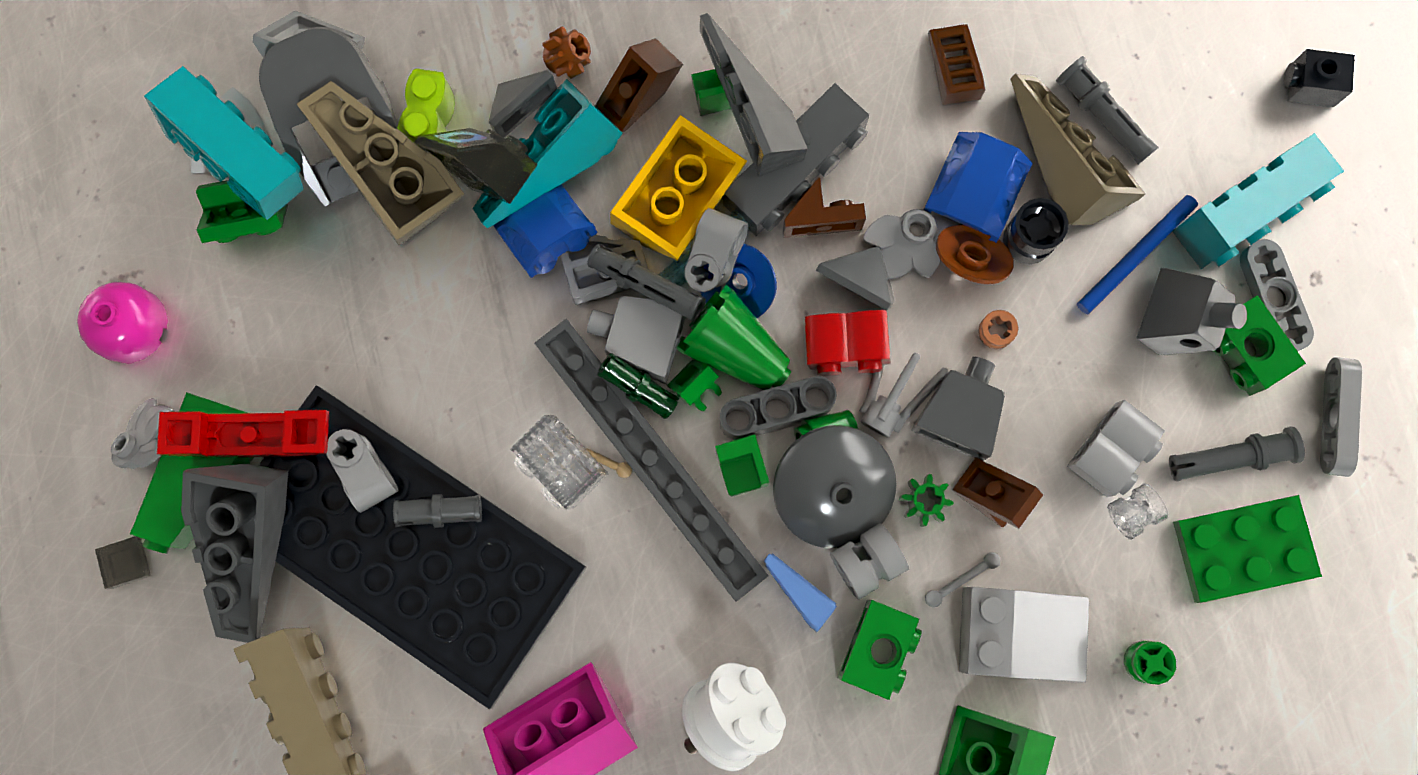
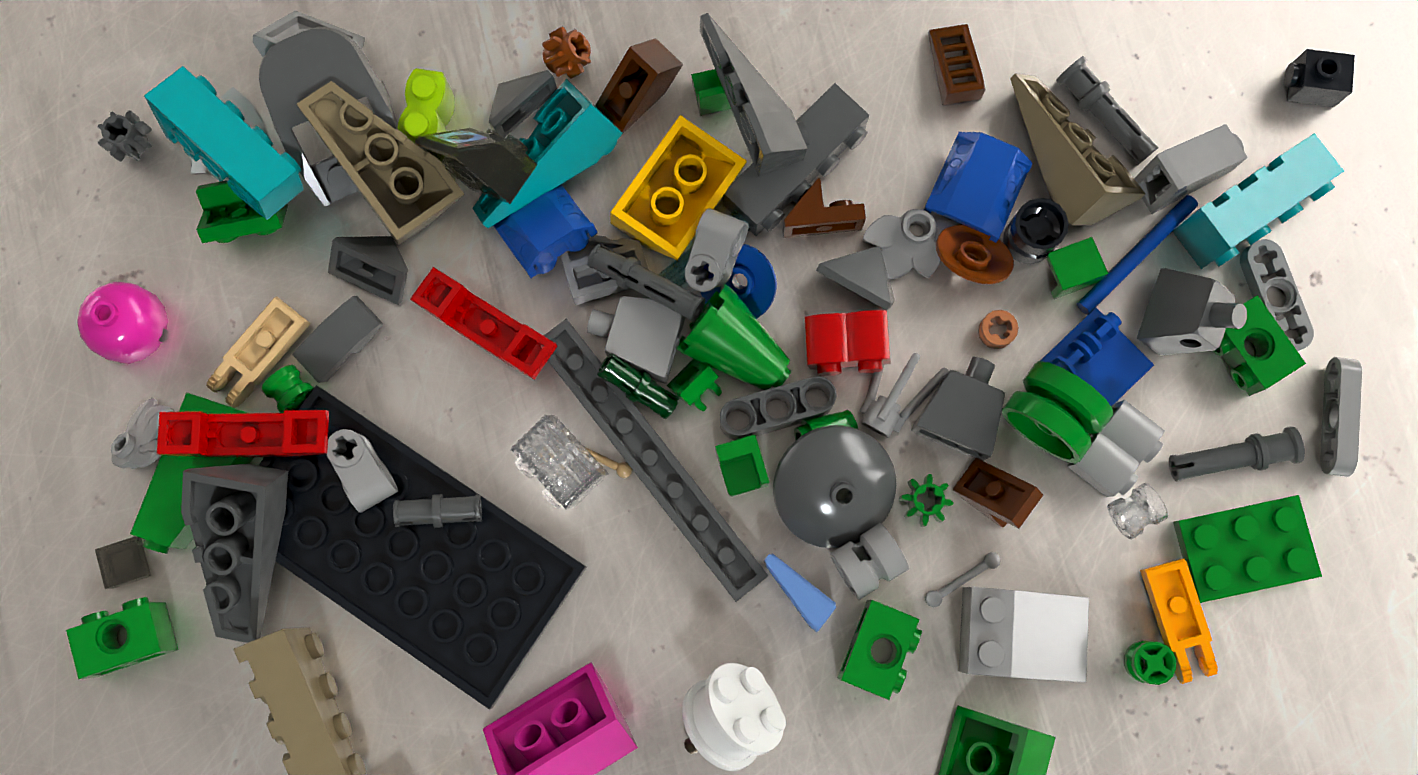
none -> green brick [66,597,178,679]
none -> dark grey gear [98,110,152,162]
none -> tan hinge [206,296,311,408]
none -> green wheel [261,365,314,413]
none -> dark grey slope [292,296,383,383]
none -> dark grey slope [328,236,408,305]
none -> red slope [410,267,558,380]
none -> green wheel [1002,361,1113,464]
none -> blue hinge [1040,308,1154,407]
none -> green panel [1046,237,1109,299]
none -> light grey slope [1134,124,1248,214]
none -> light orange hinge [1140,558,1218,684]

